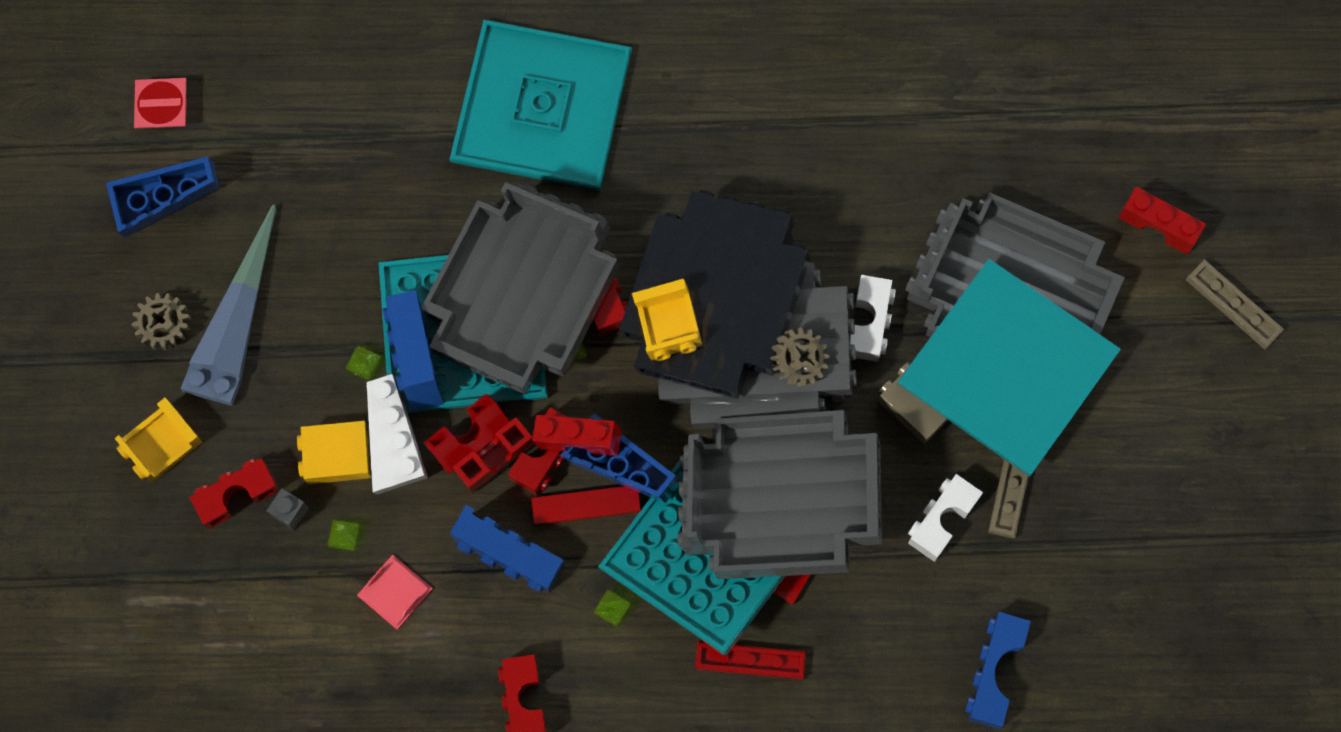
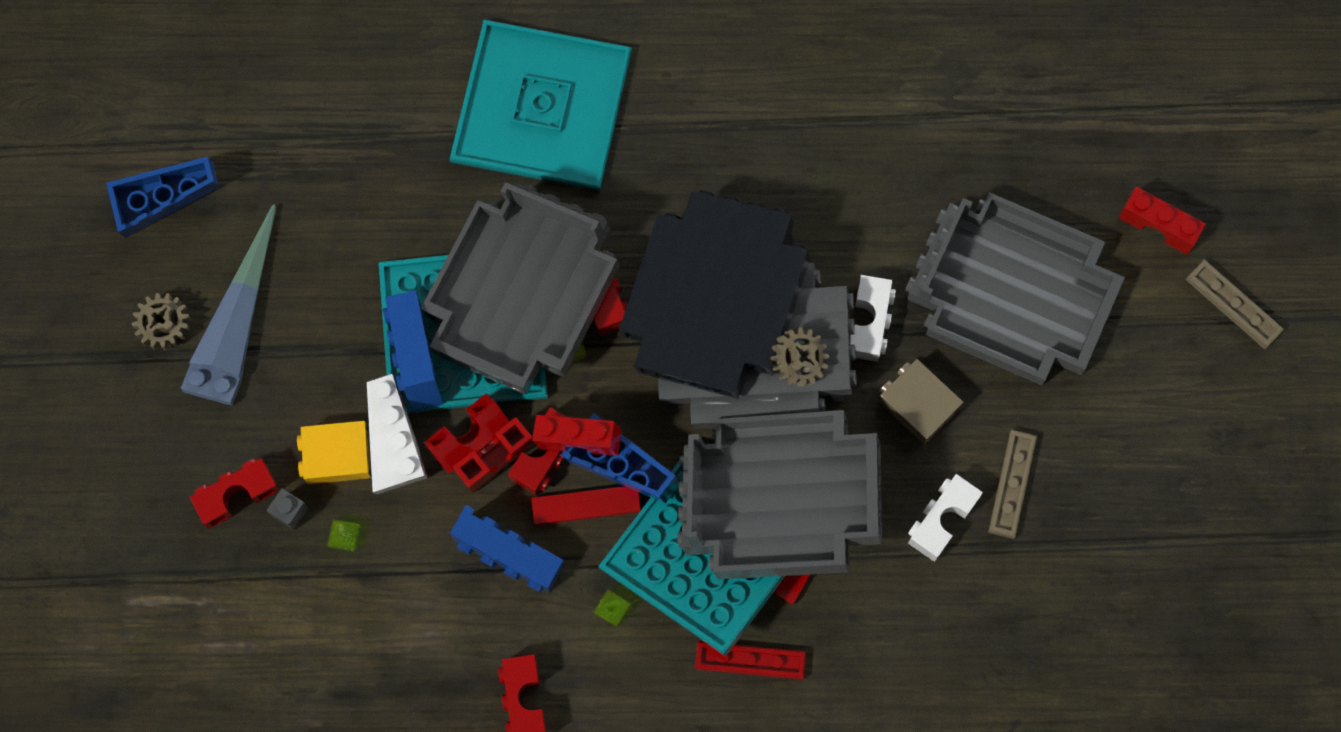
yellow panel [115,398,203,483] -> none
piece [134,78,187,129] -> none
clear neon green tile [346,345,382,381] -> none
coral piece [357,555,433,630] -> none
yellow panel [632,279,703,361] -> none
teal tile [897,259,1121,477] -> none
blue arch [965,612,1031,730] -> none

